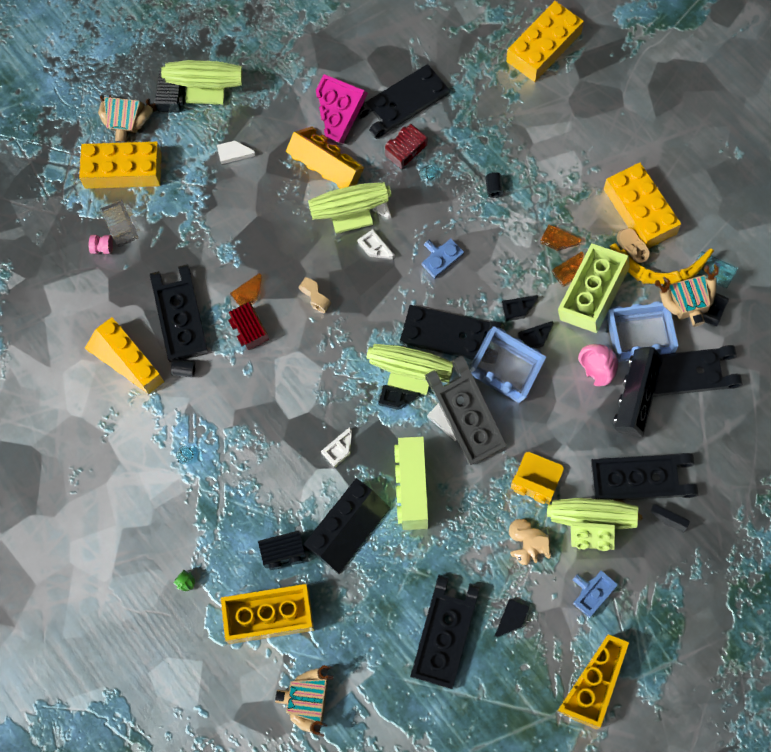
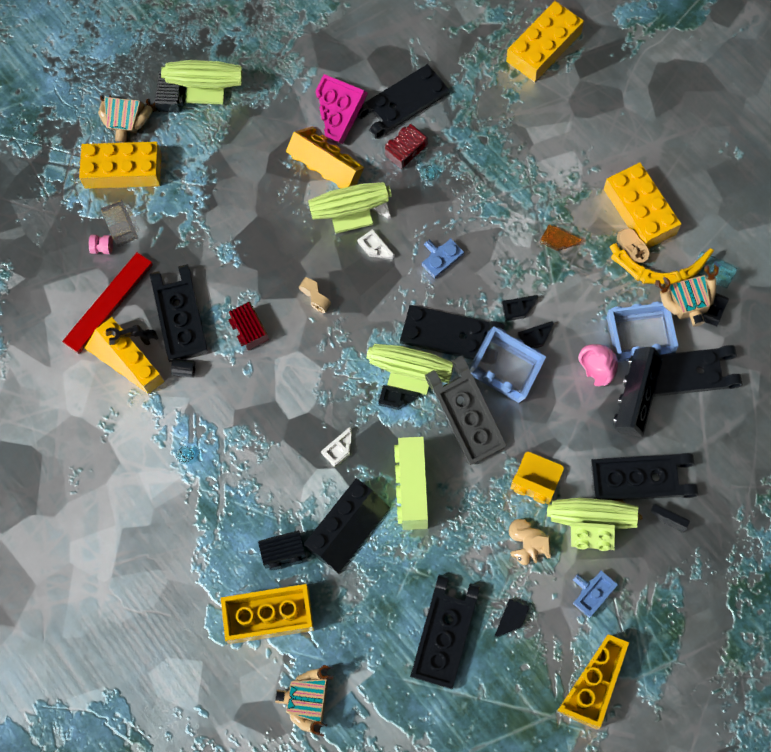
bright green plate [173,569,195,592] -> none
white tile [217,141,255,164] -> none
clear orange tile [230,273,262,307] -> none
white tile [427,403,456,441] -> none
black piece [485,172,504,198] -> none
clear orange tile [552,252,584,287] -> none
yellowish green brick [558,243,630,333] -> none
none -> red tile [62,252,153,354]
none -> black piece [106,325,159,345]

